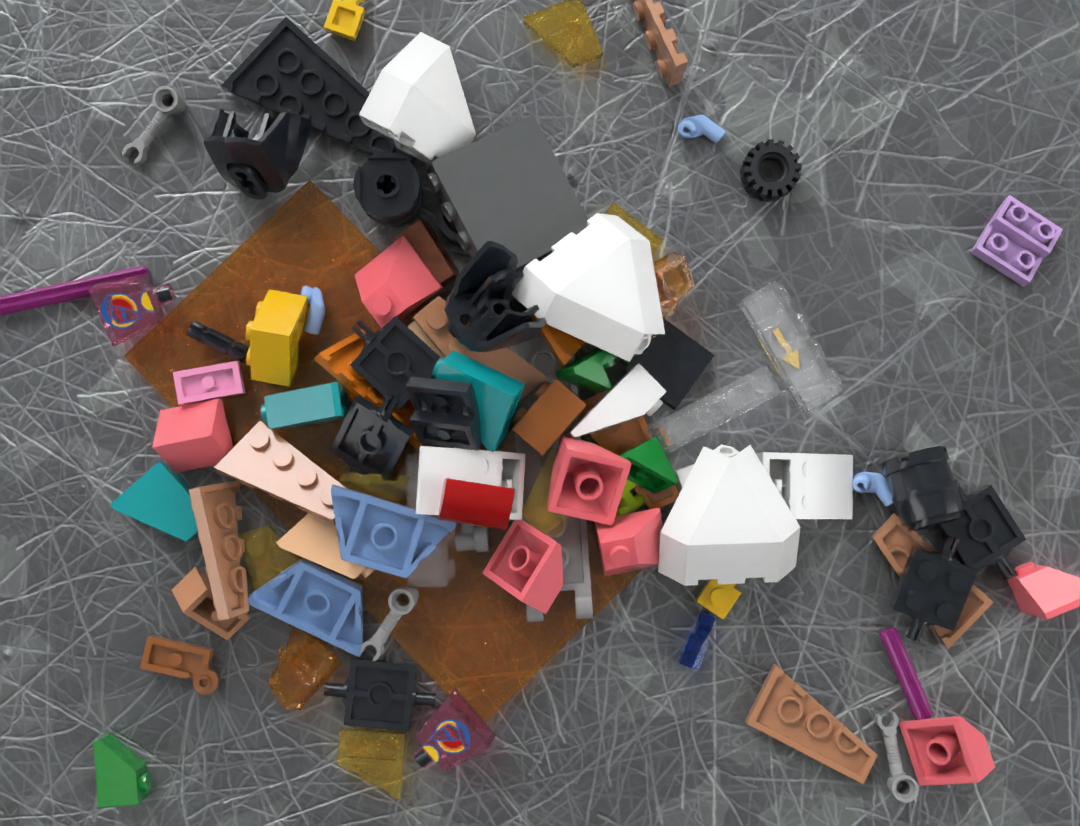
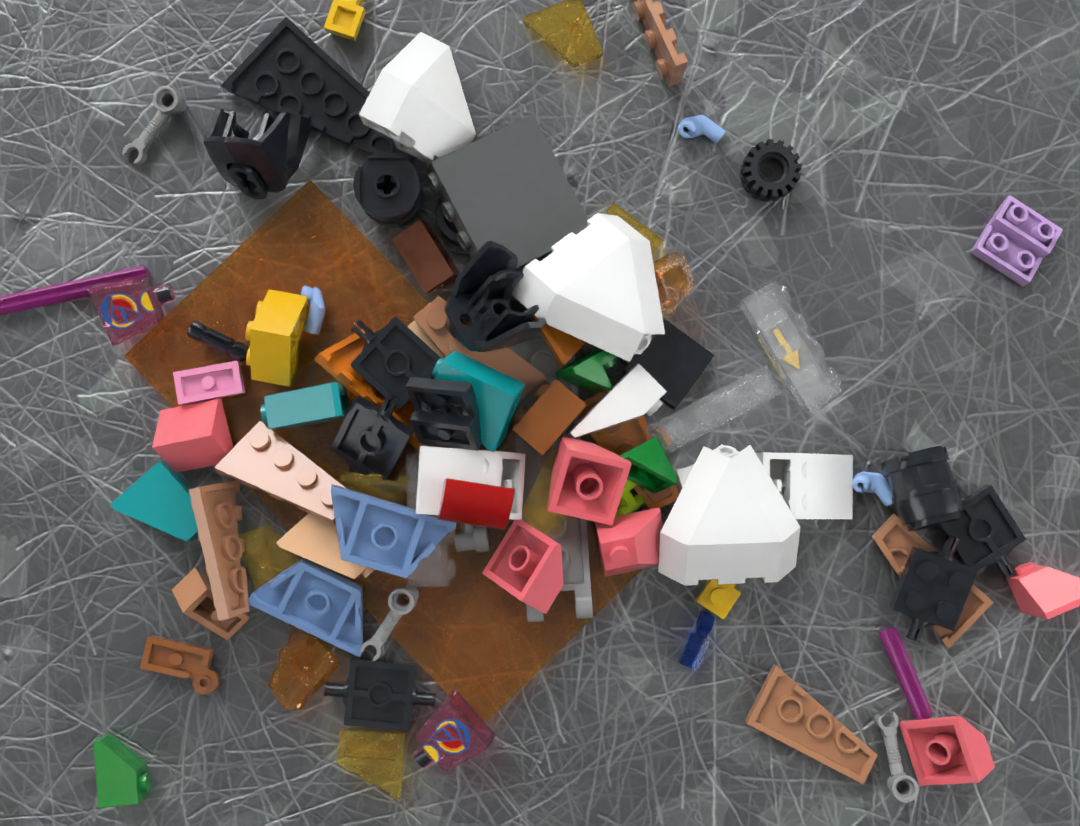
coral slope [355,235,443,328] -> none

